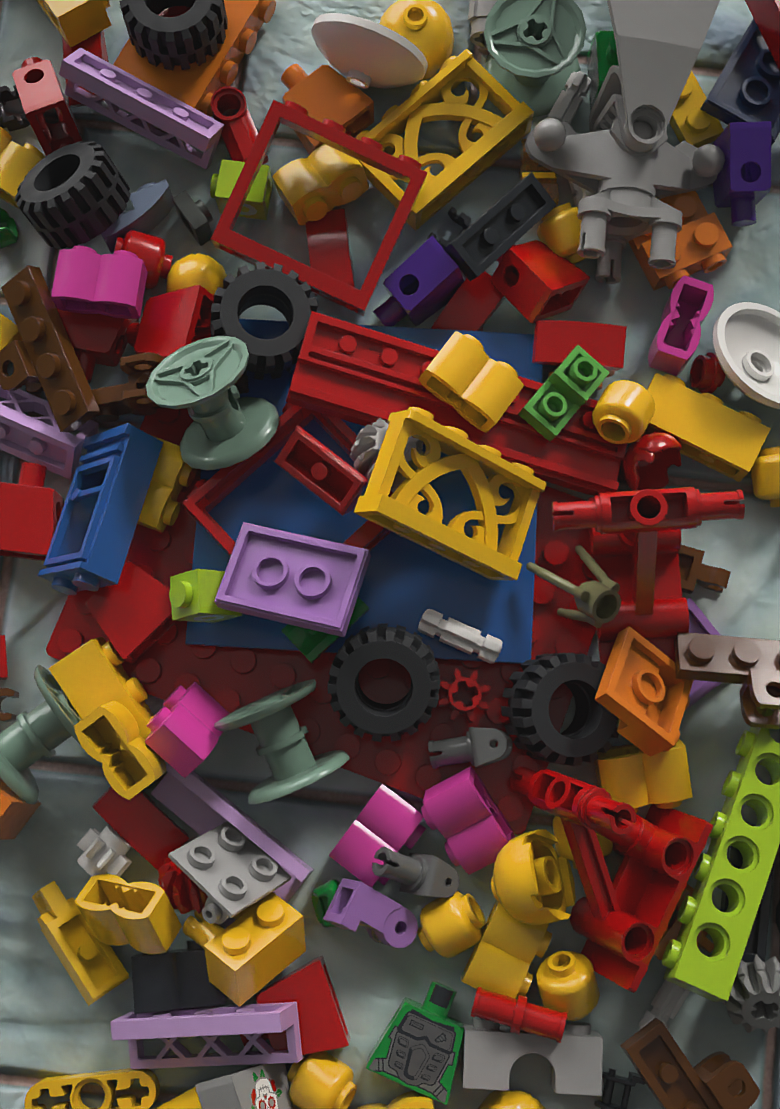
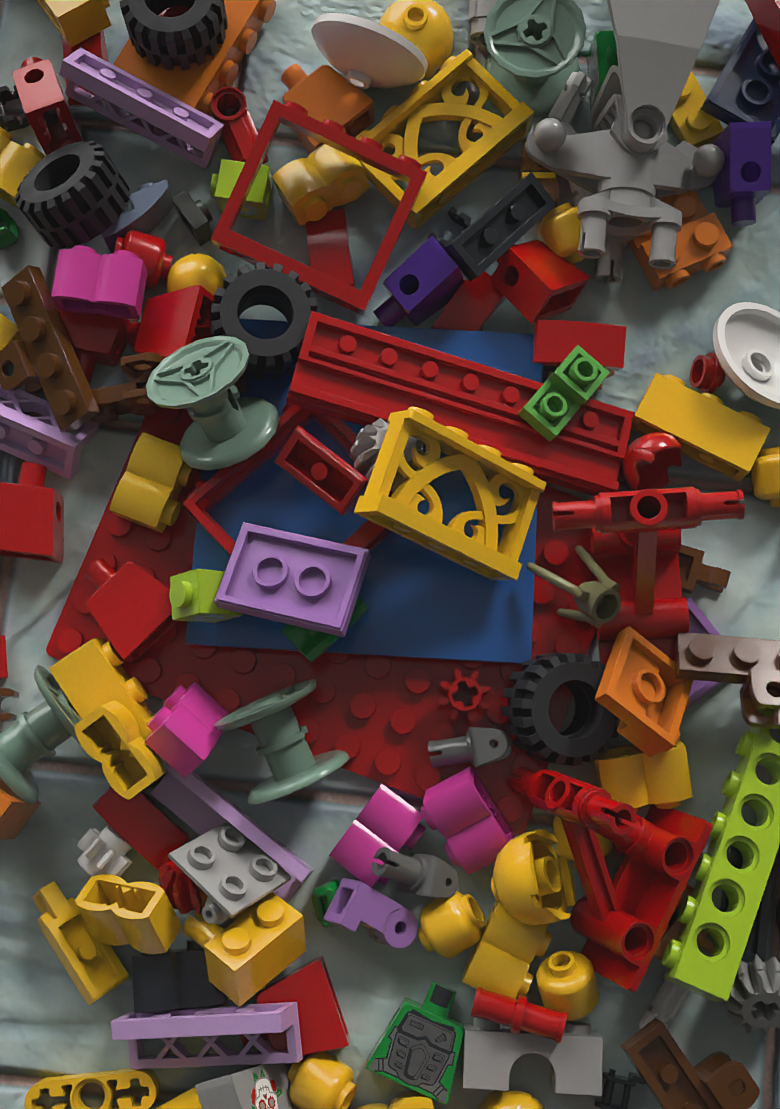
blue door [38,423,163,595] -> none
black tyre [327,623,440,742] -> none
yellow brick [418,331,524,433] -> none
white axle [418,609,503,664] -> none
yellow head [592,380,655,444] -> none
dark pink brick [648,275,714,376] -> none

